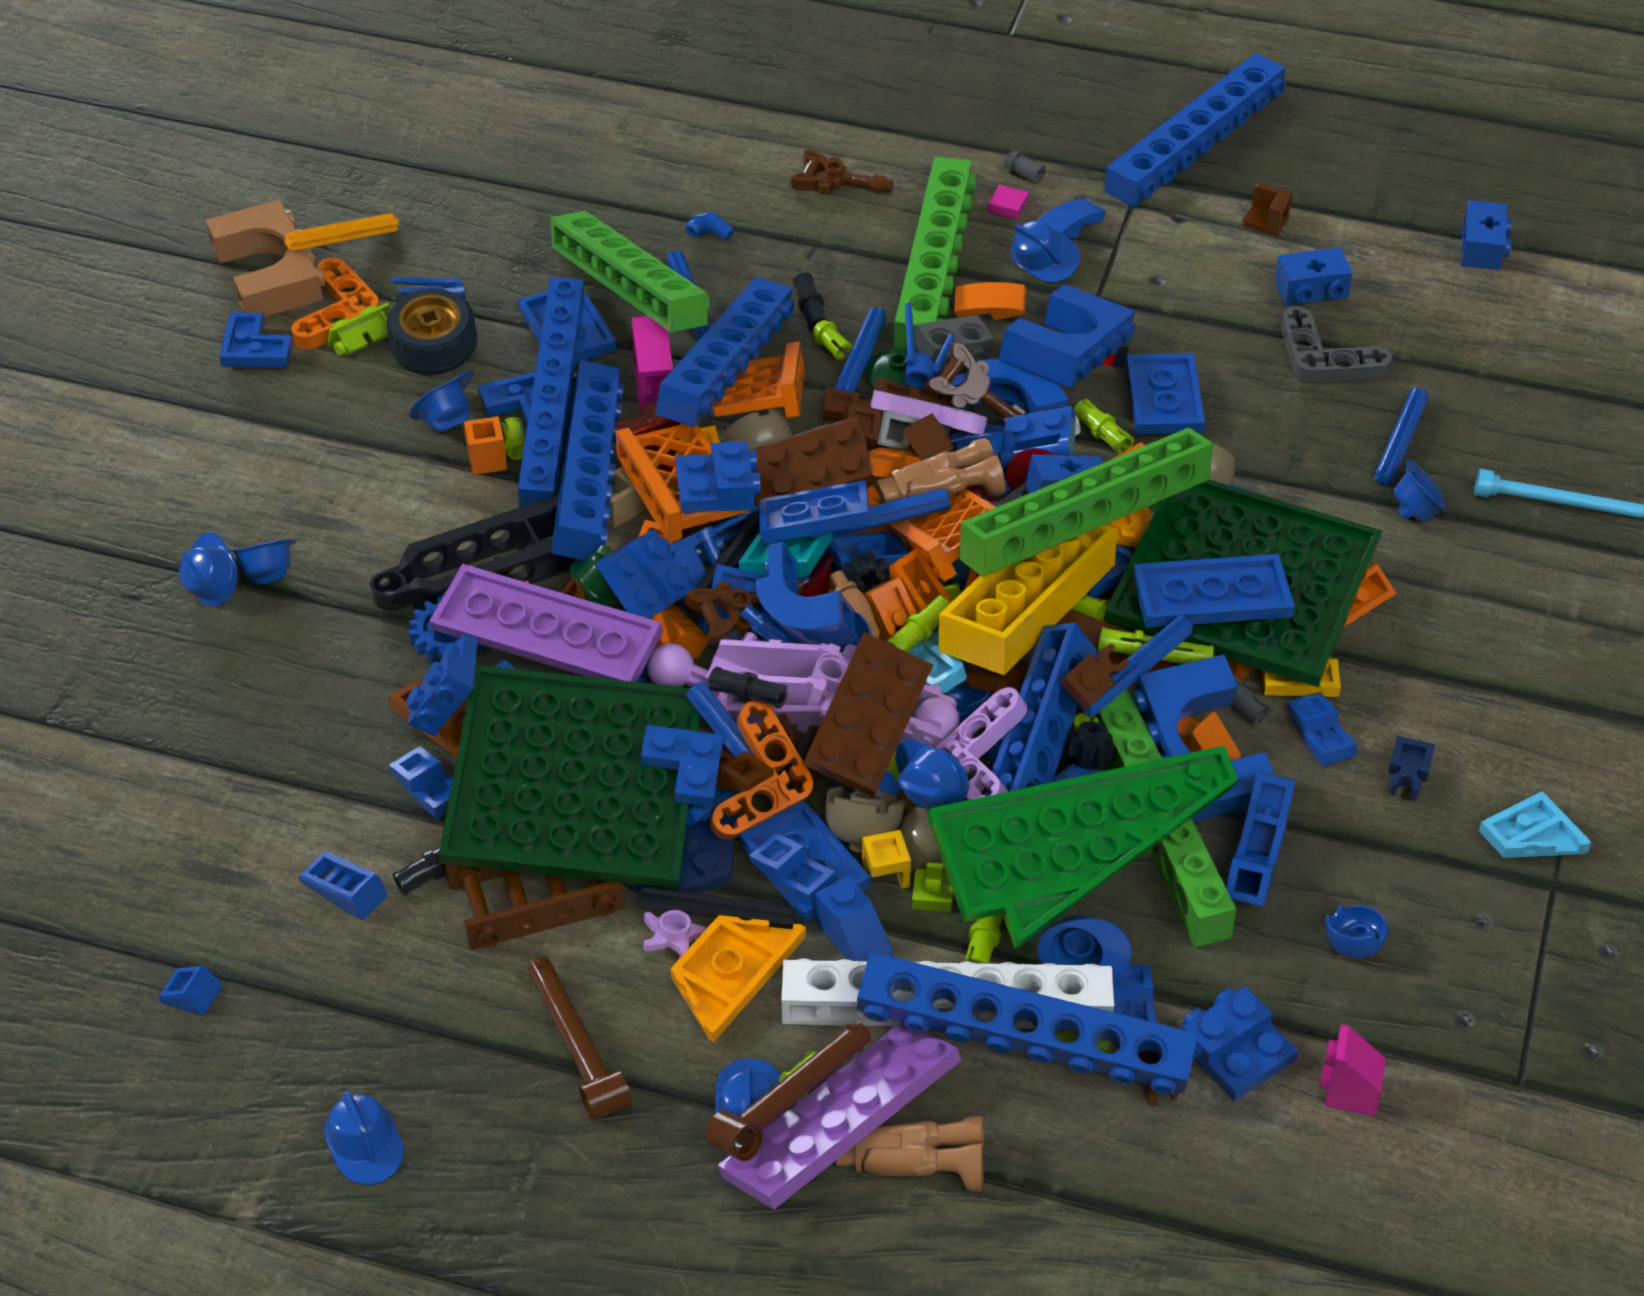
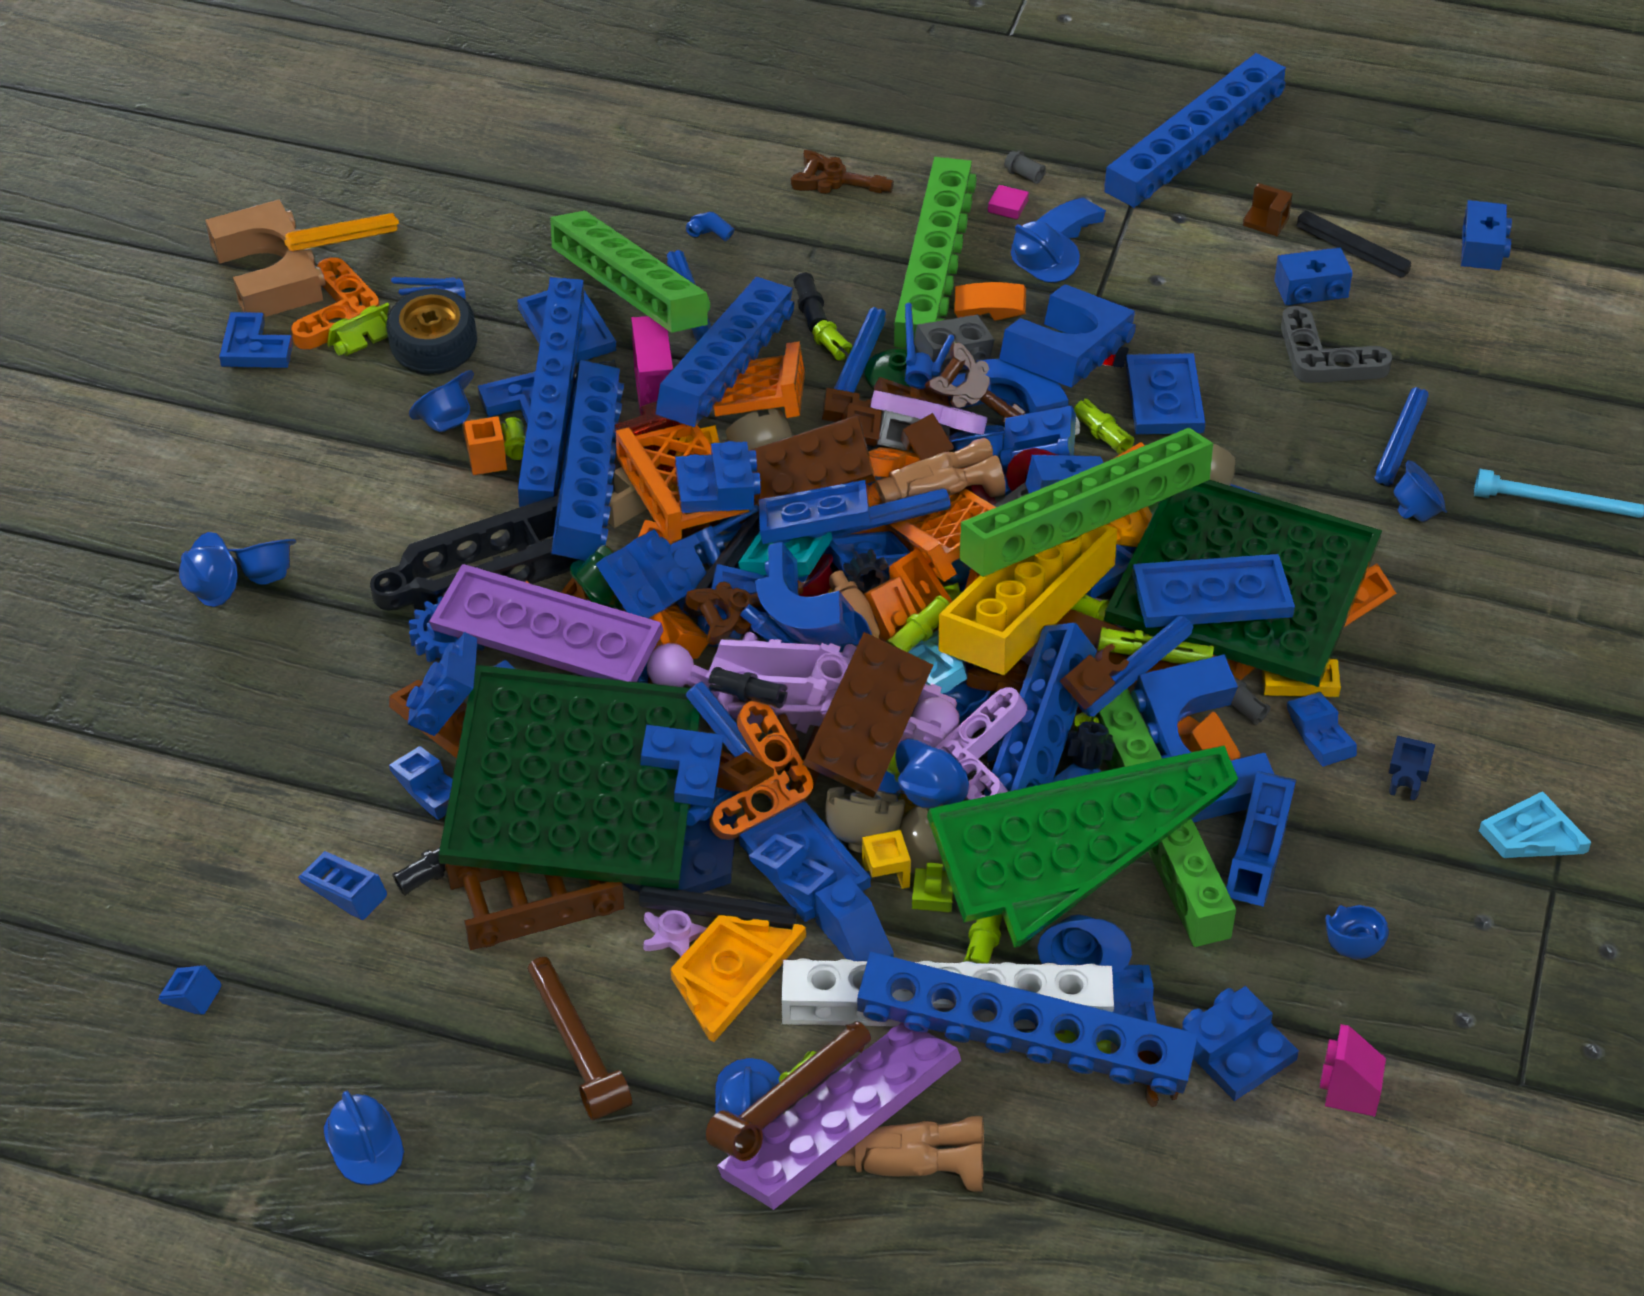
none -> black axle [1296,211,1412,278]

